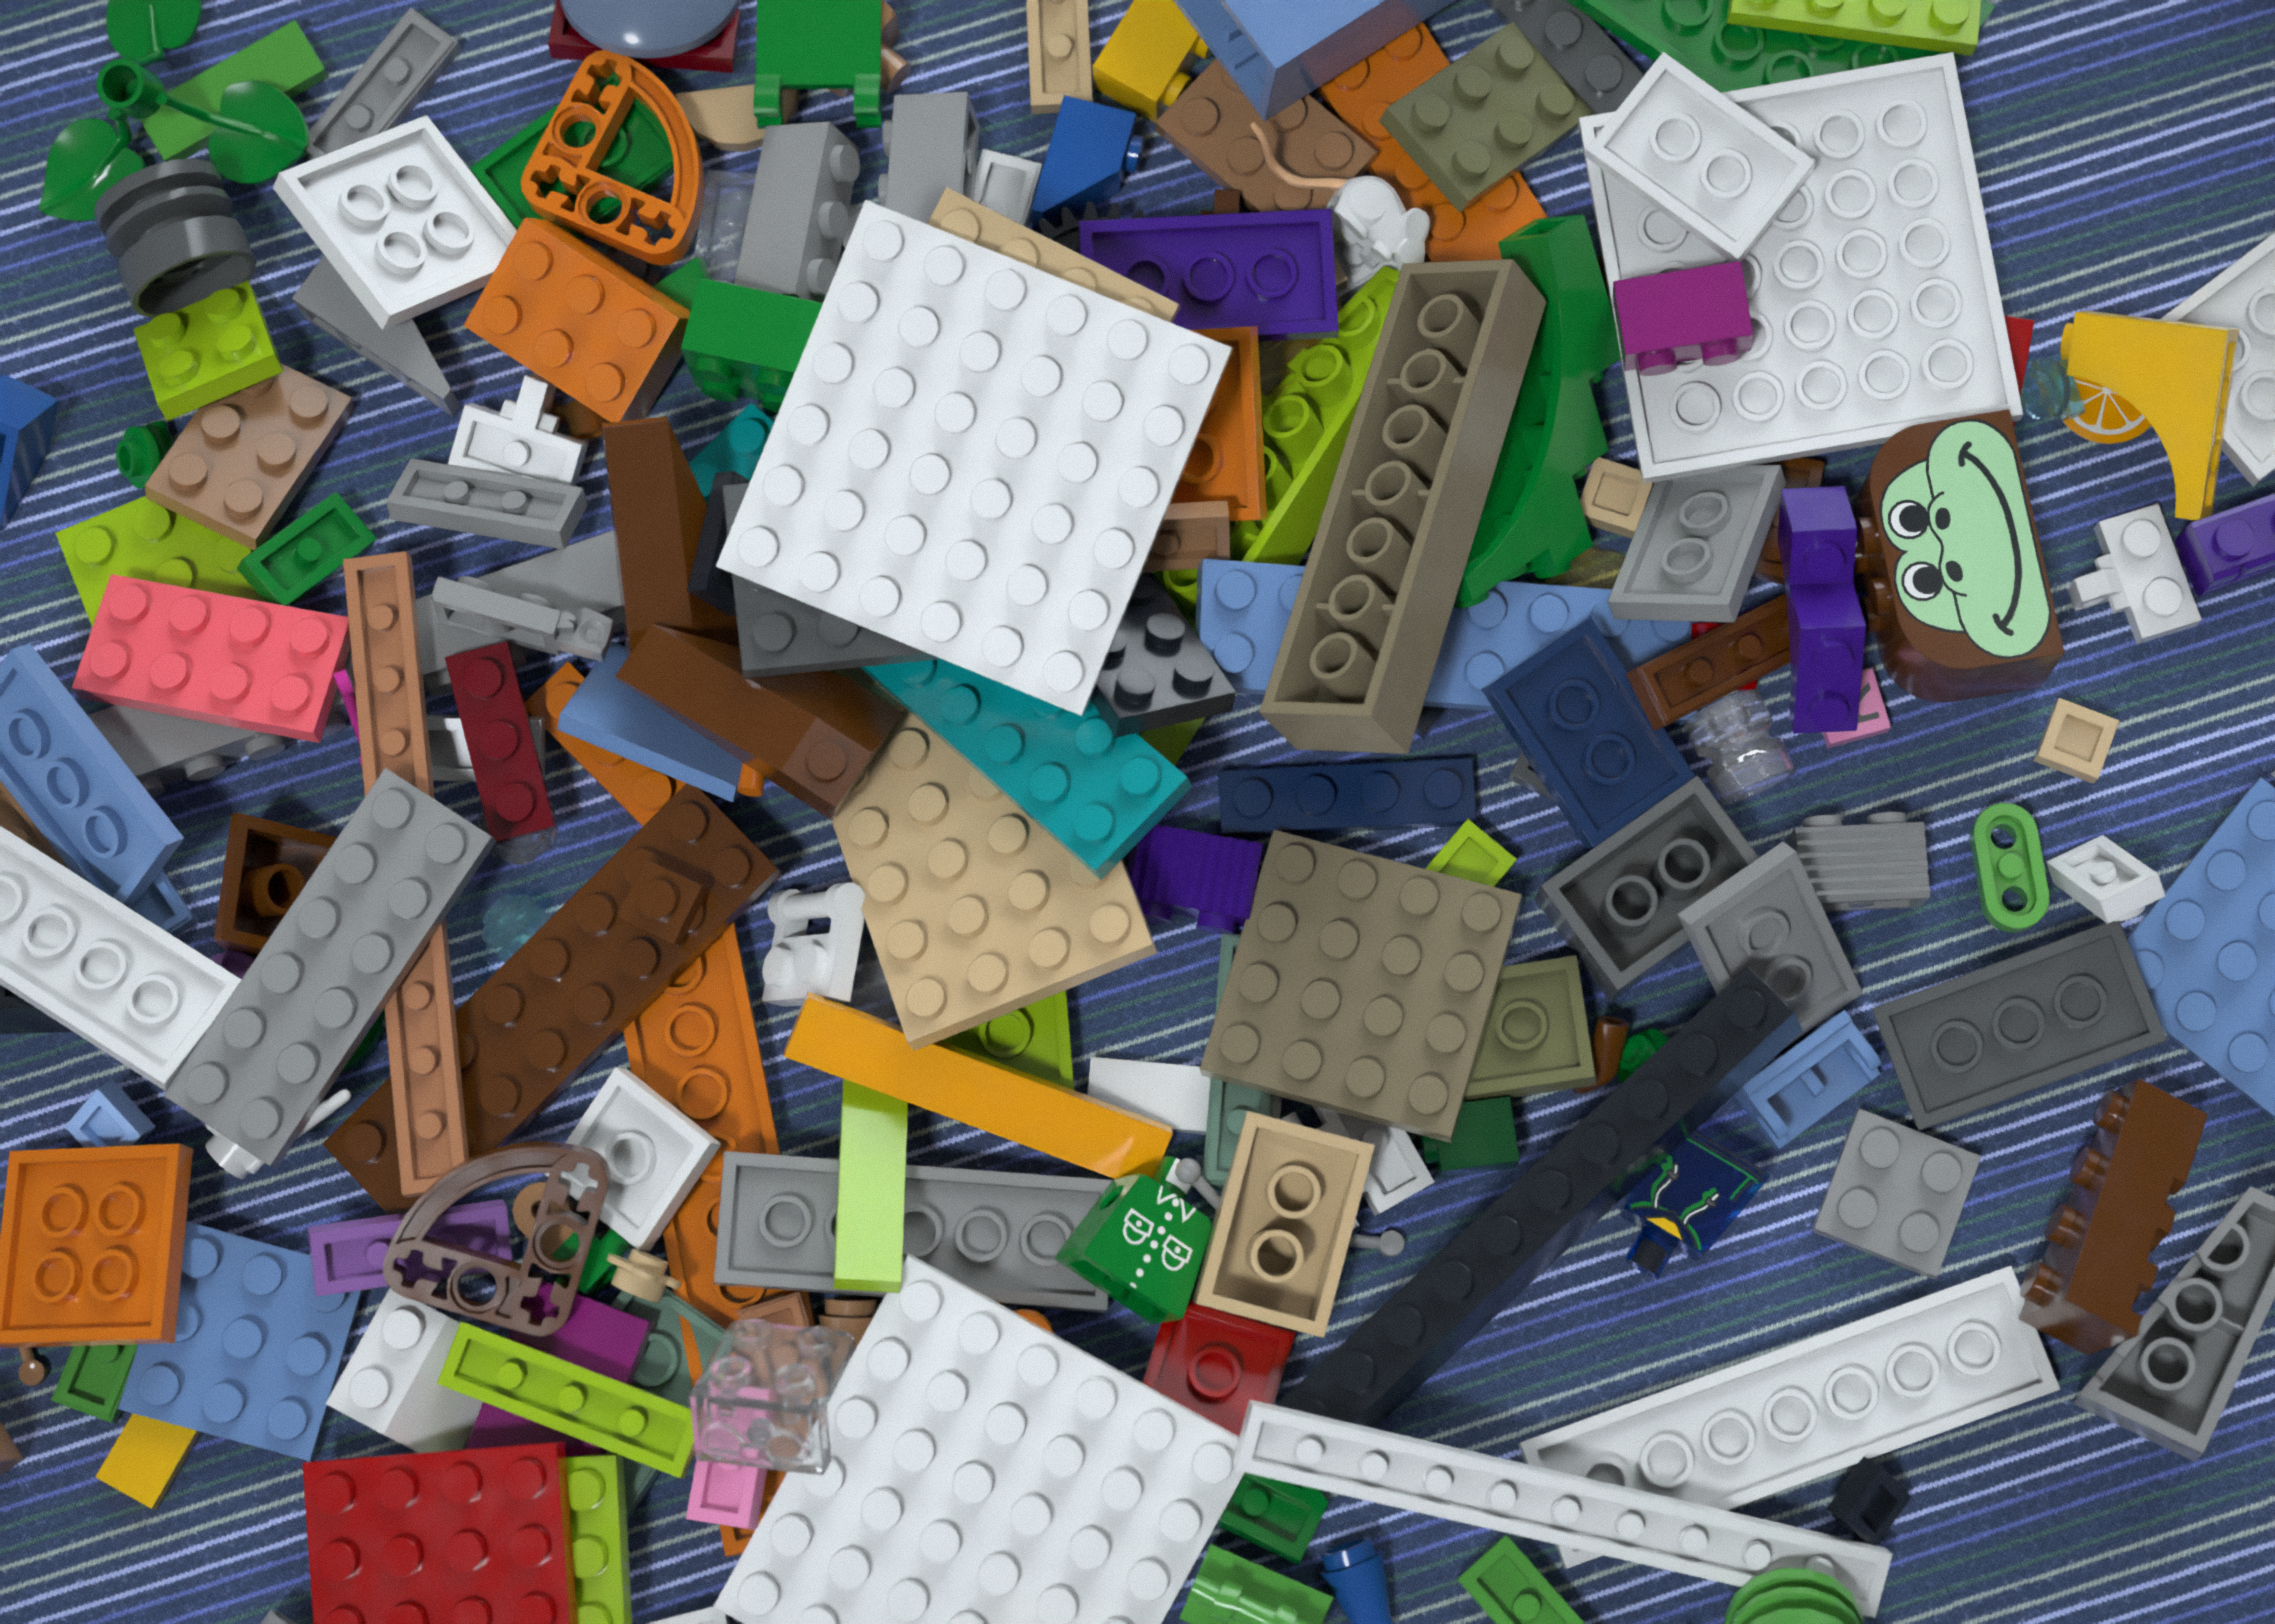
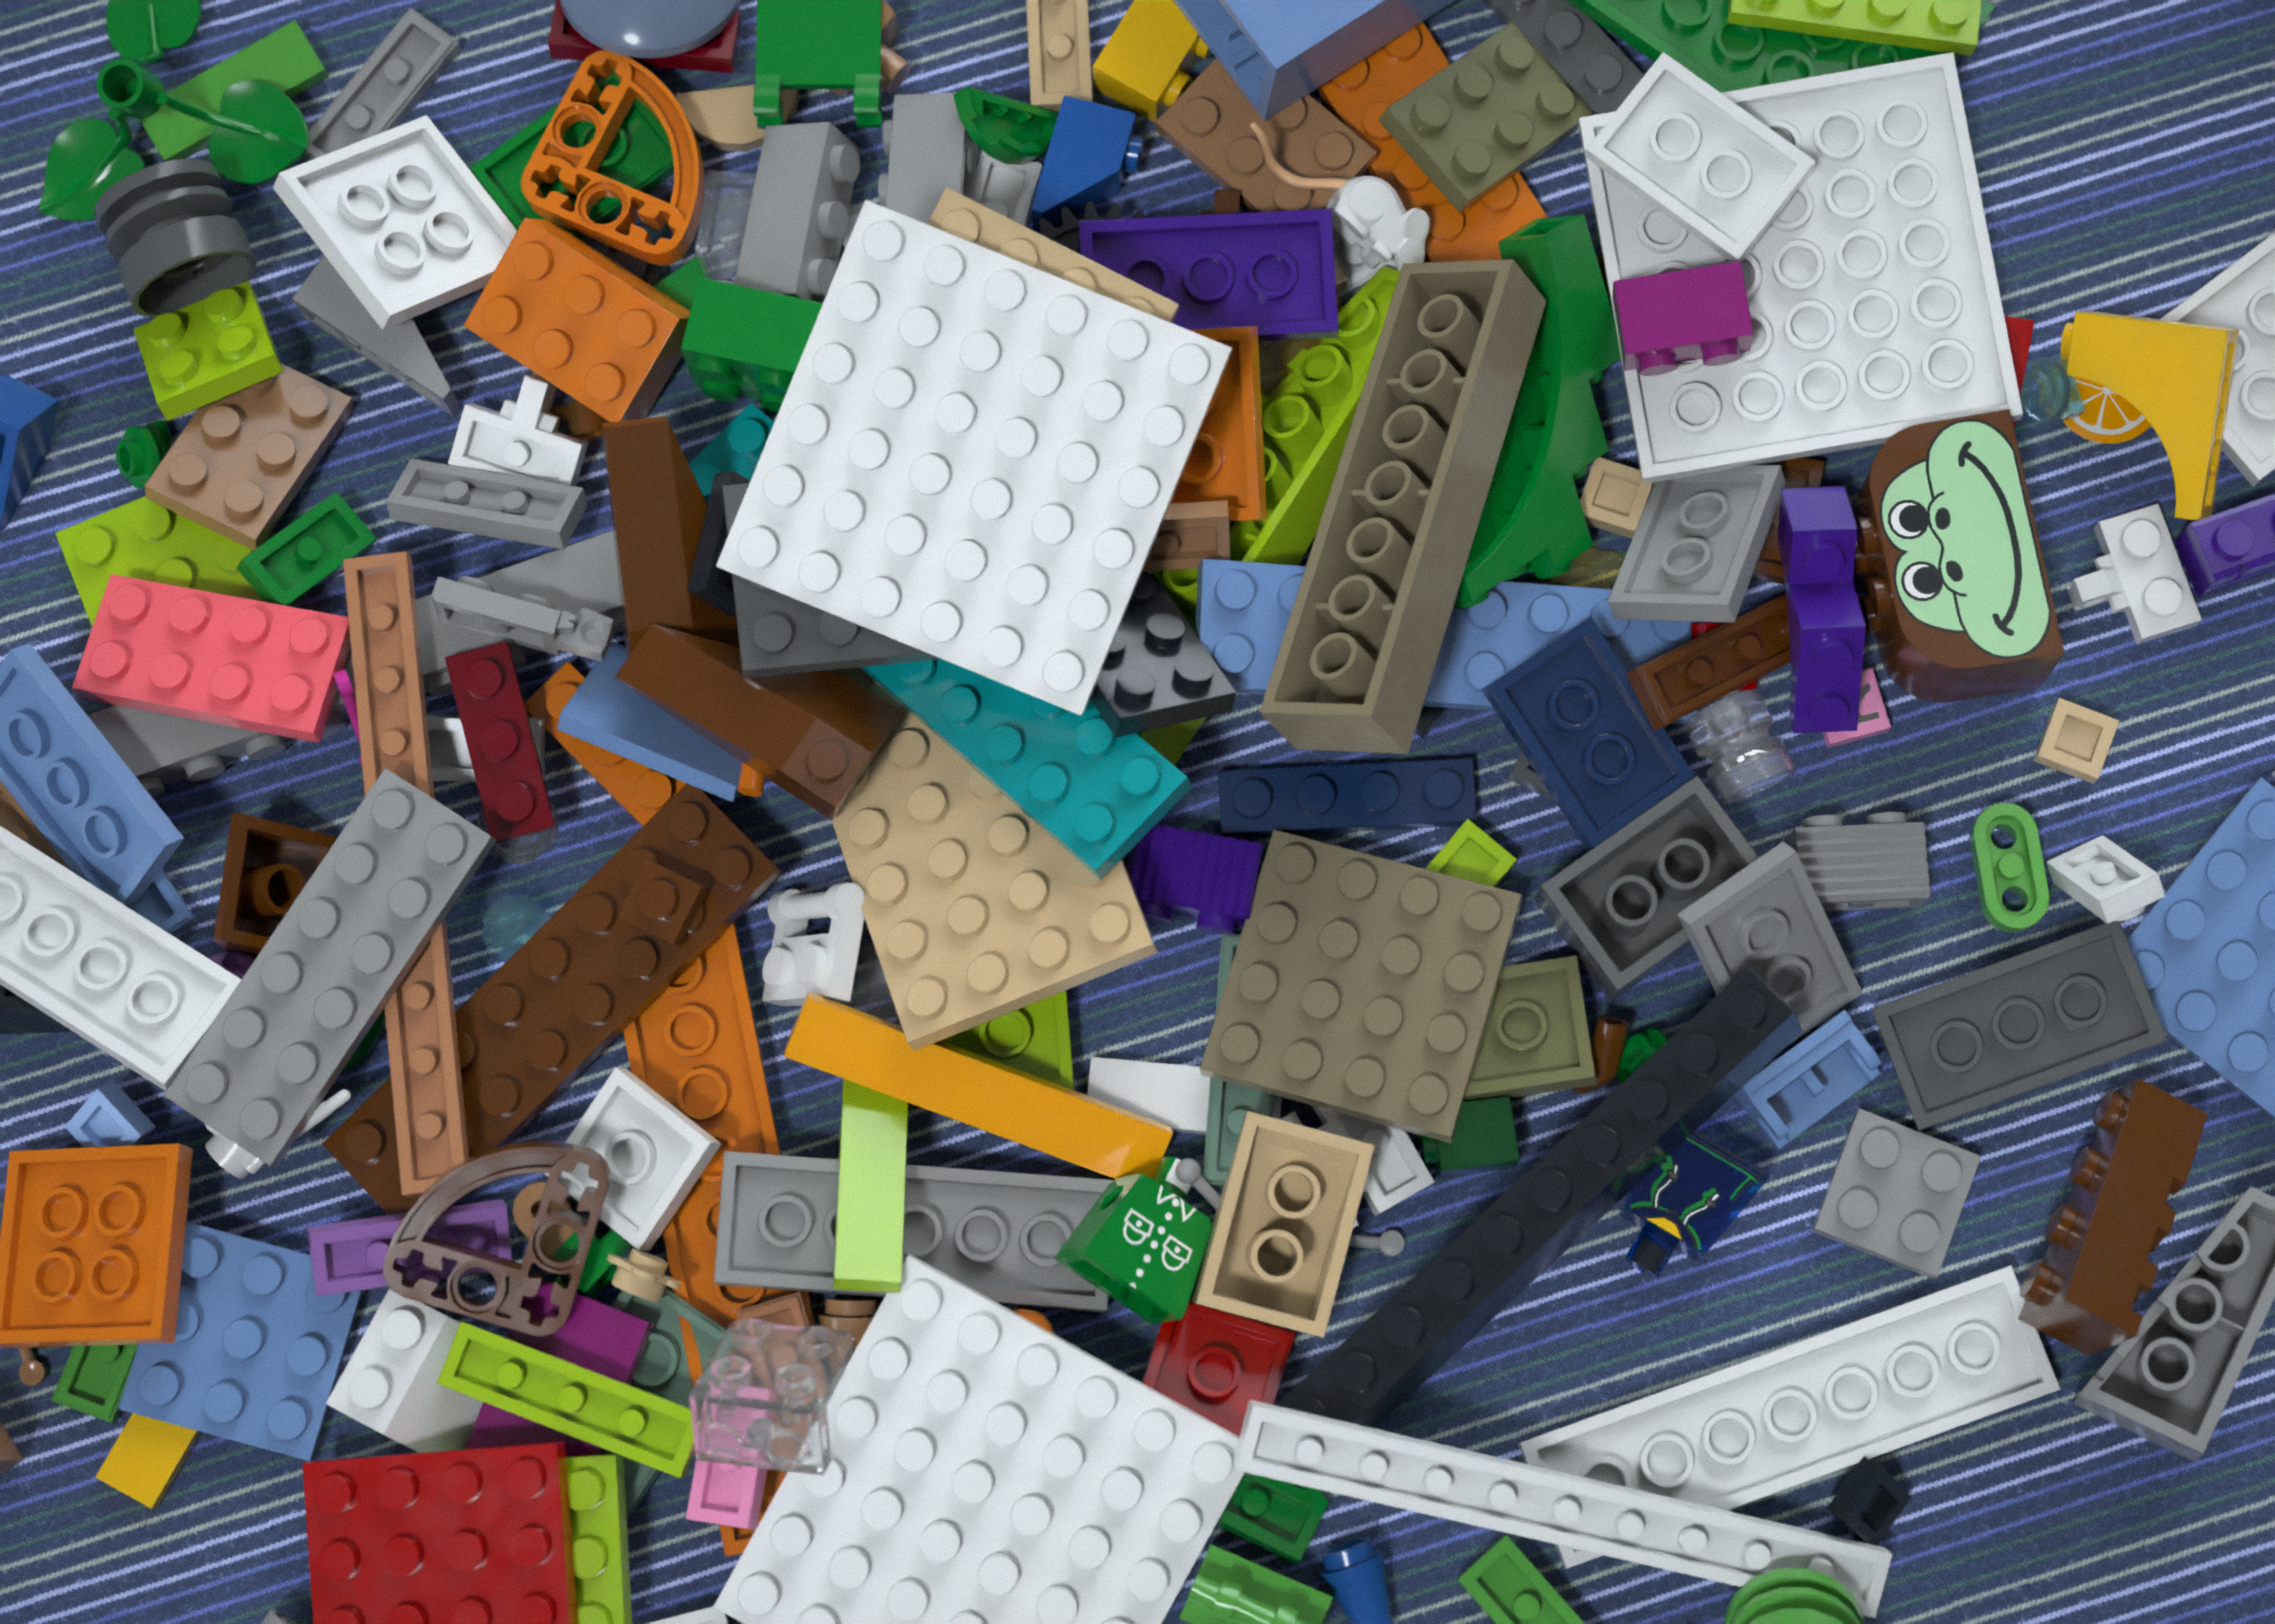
none -> green tile [953,87,1058,165]

